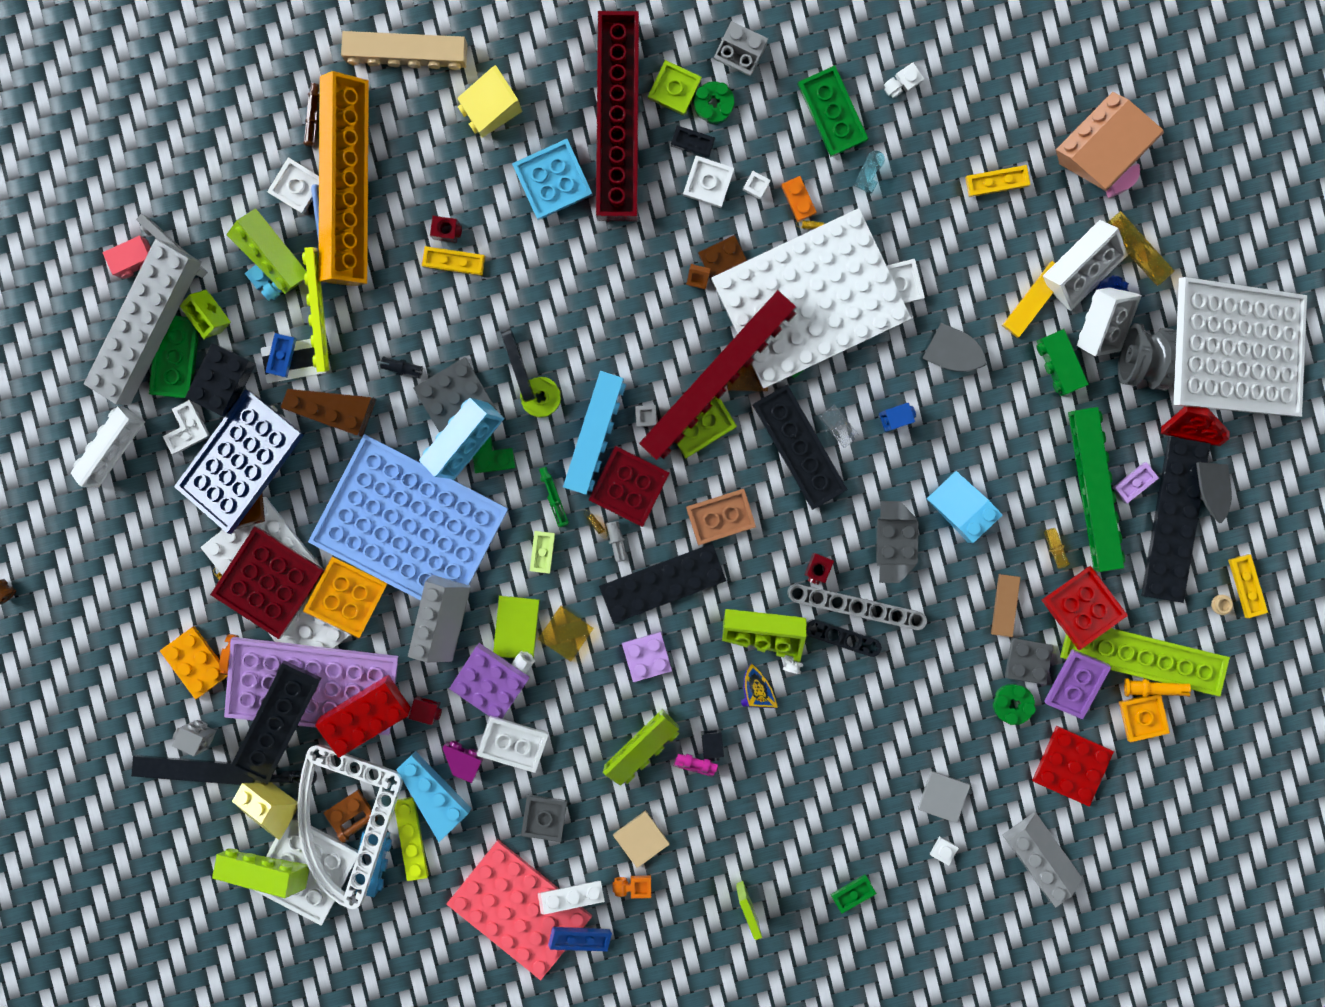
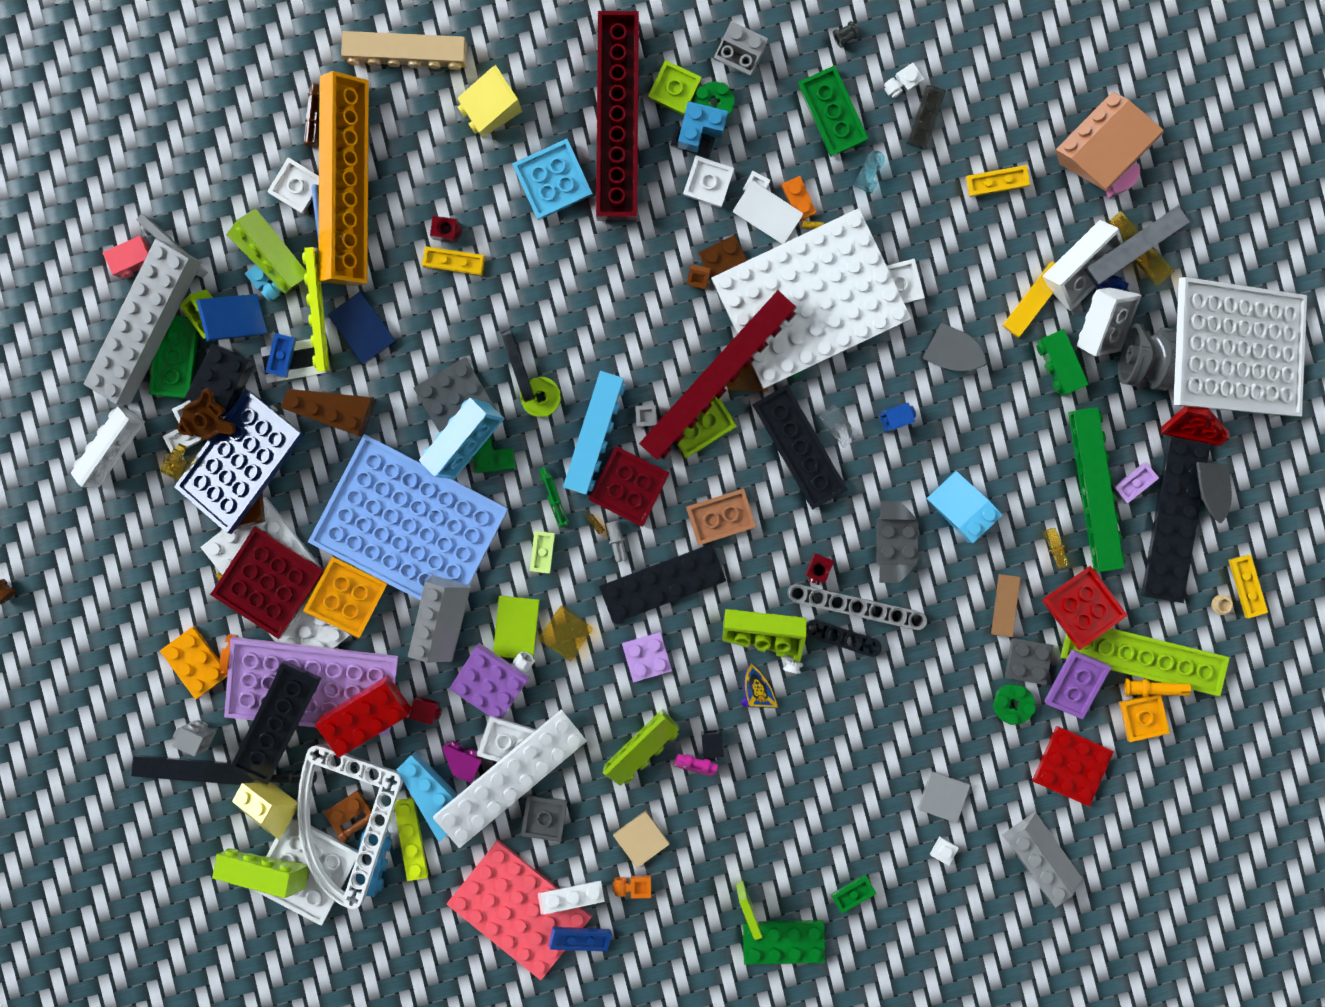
black pin [380,356,423,379] -> none
none -> clear yellow plate [160,443,187,481]
none -> reddish brown tile [177,388,236,440]
none -> blue tile [196,294,267,341]
none -> dark blue tile [328,292,397,365]
none -> white plate [433,710,587,848]
none -> dark azure brick [678,101,728,153]
none -> white sticker [733,181,803,244]
none -> green plate [743,920,825,965]
none -> pearl dark grey bush [833,21,859,48]
none -> clear smoke plate [907,84,946,150]
none -> tile [1084,205,1190,286]

